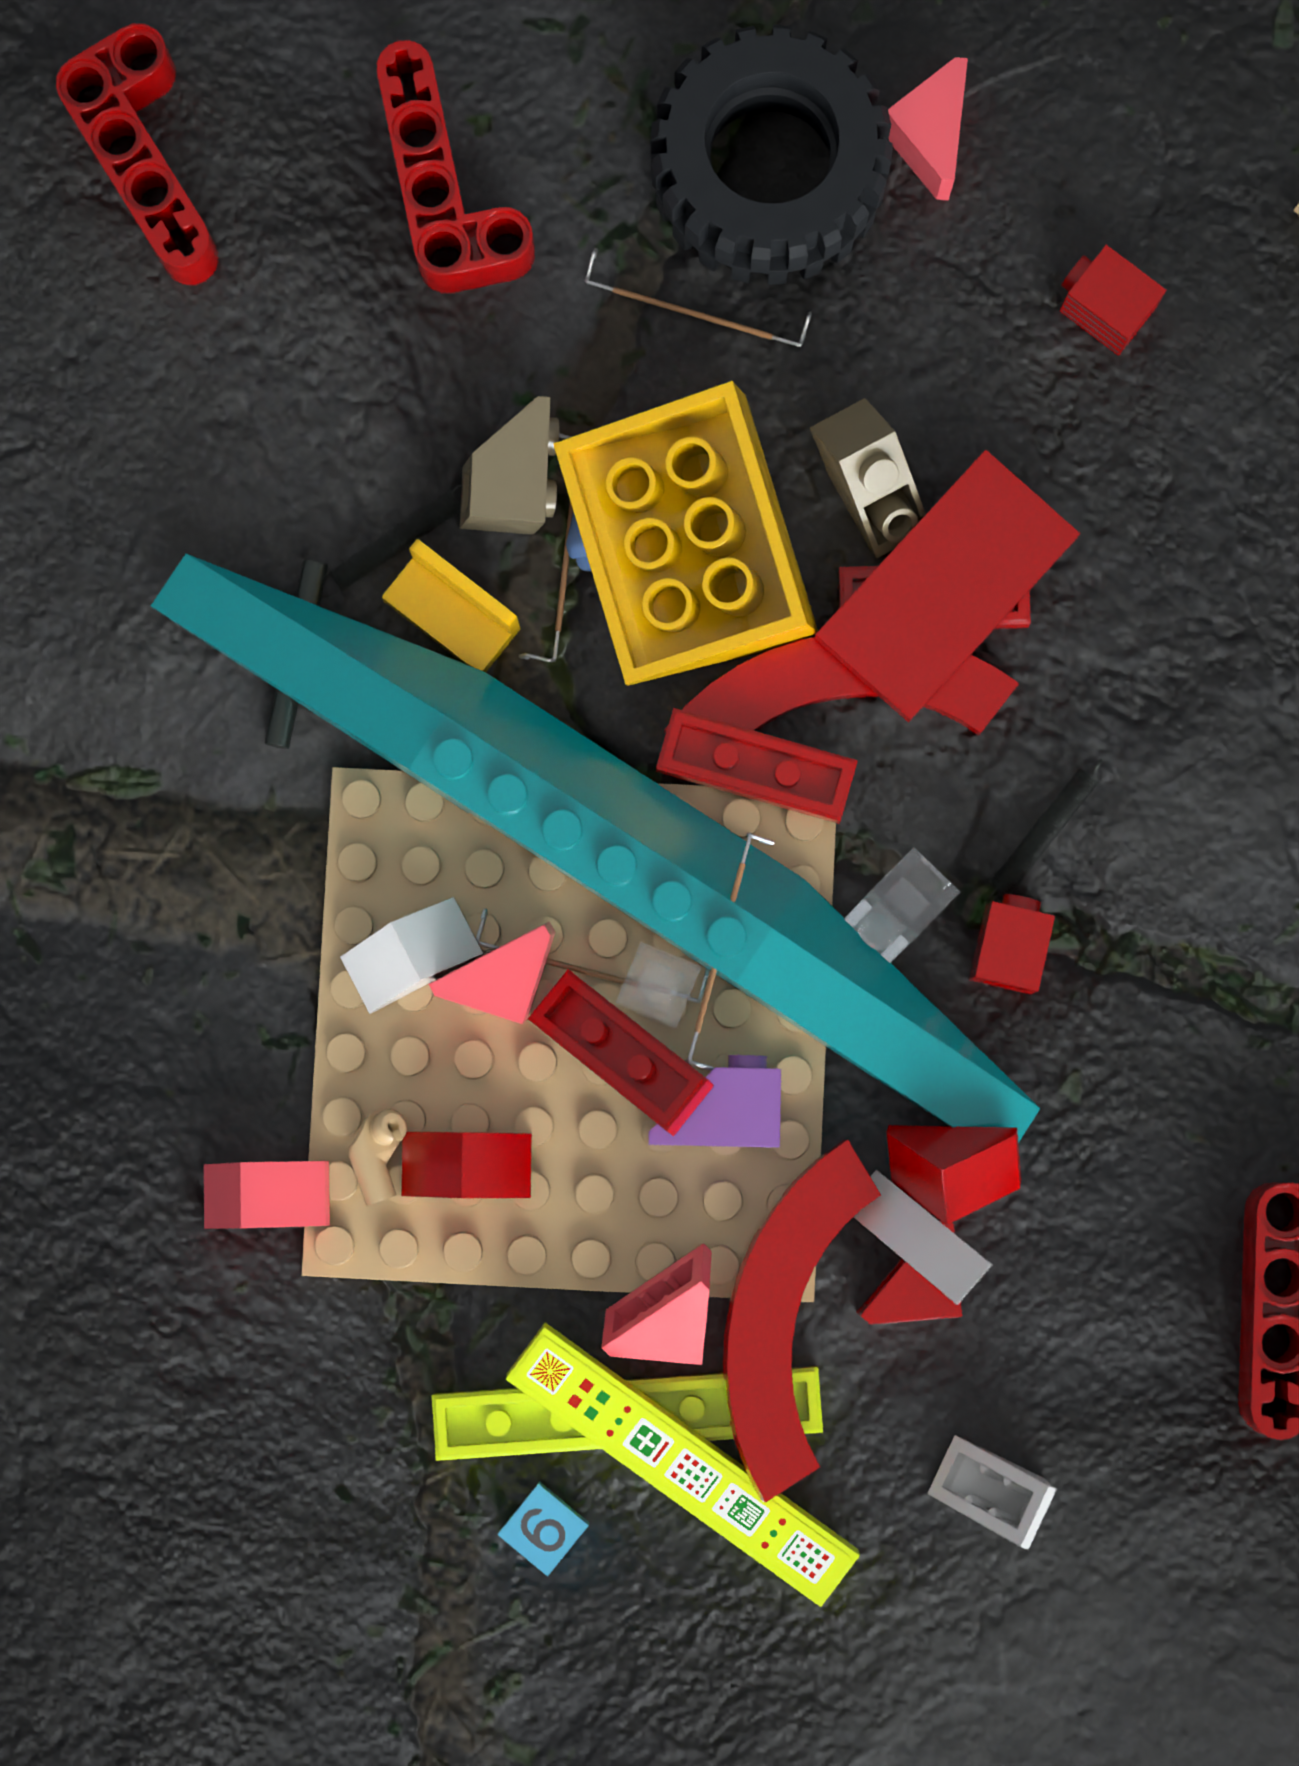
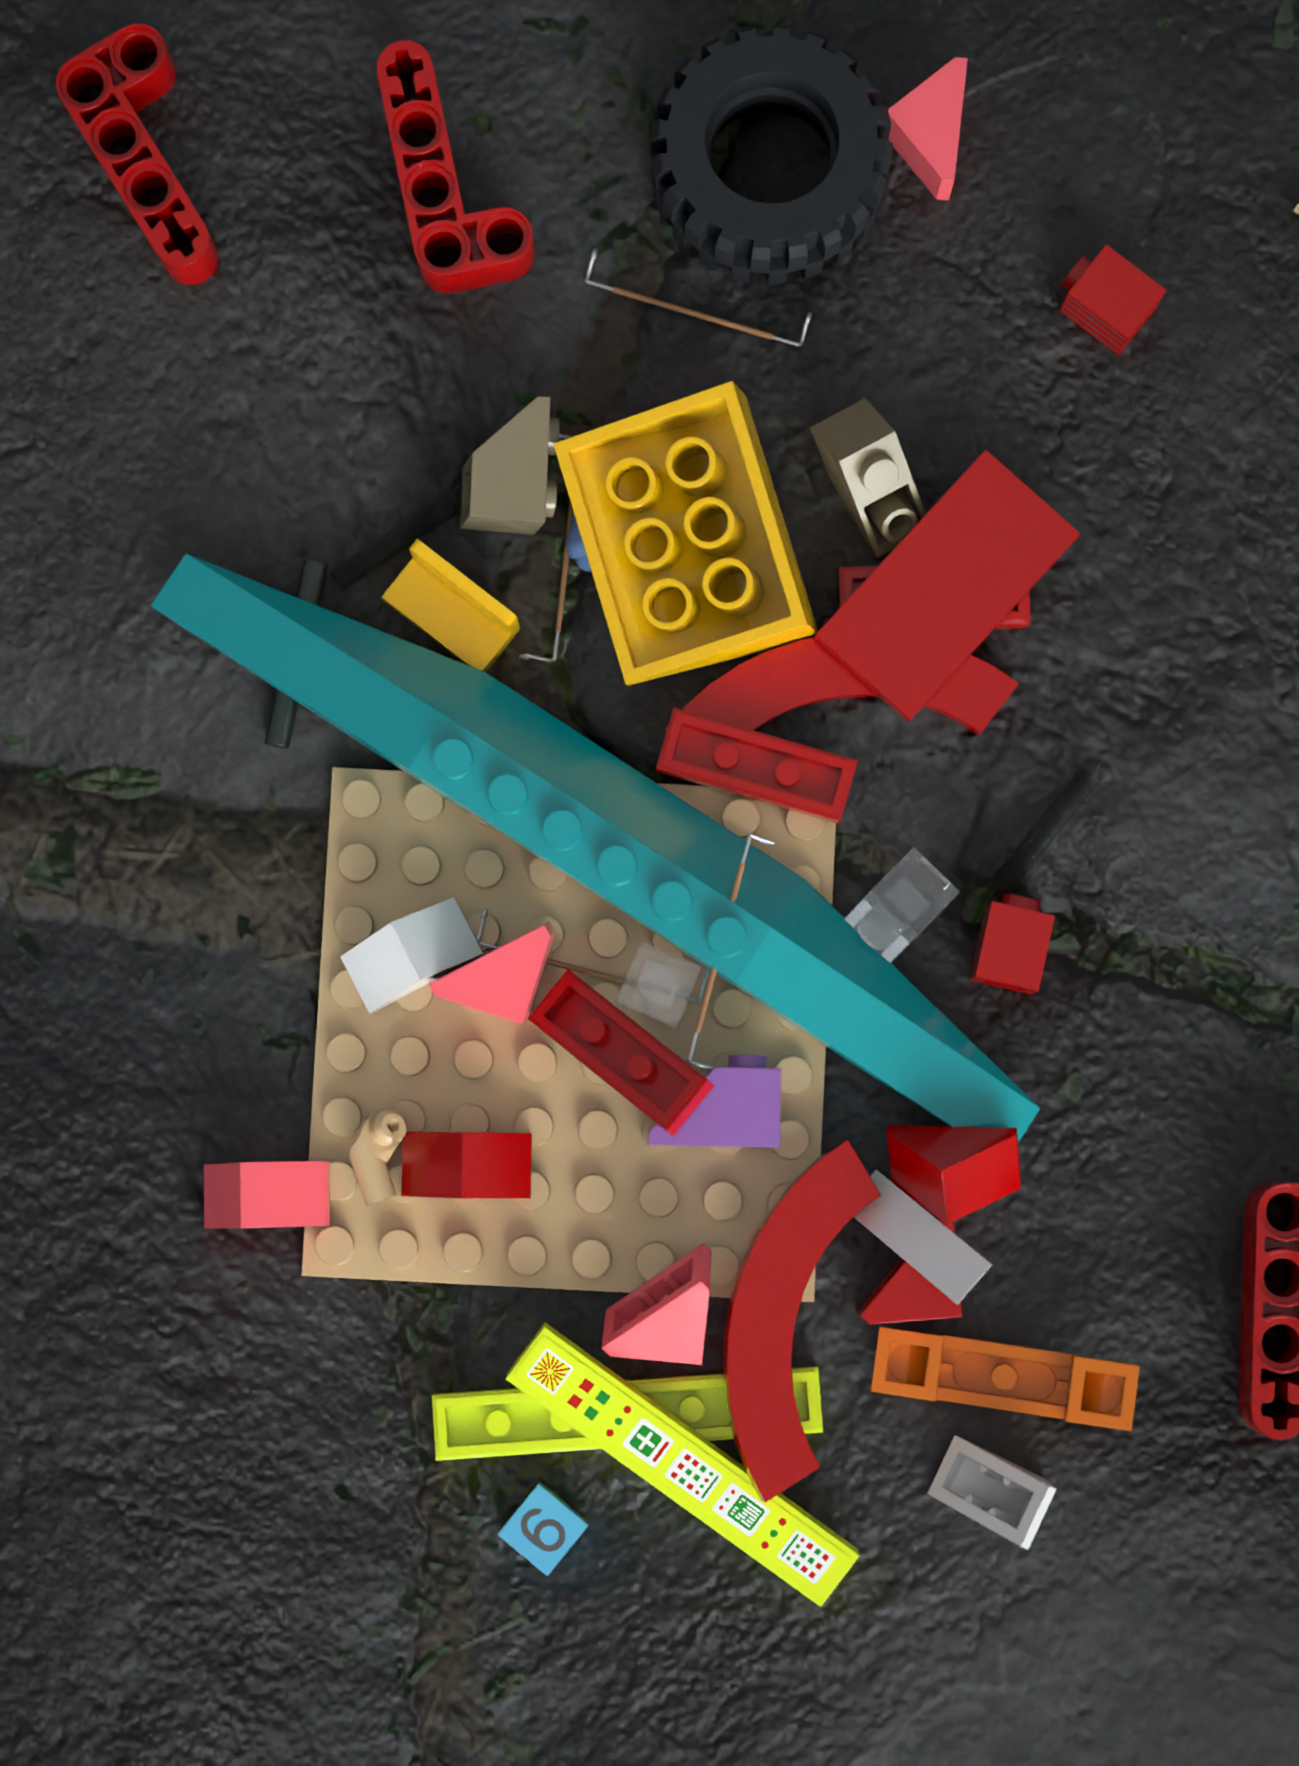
none -> orange slope [871,1326,1140,1432]

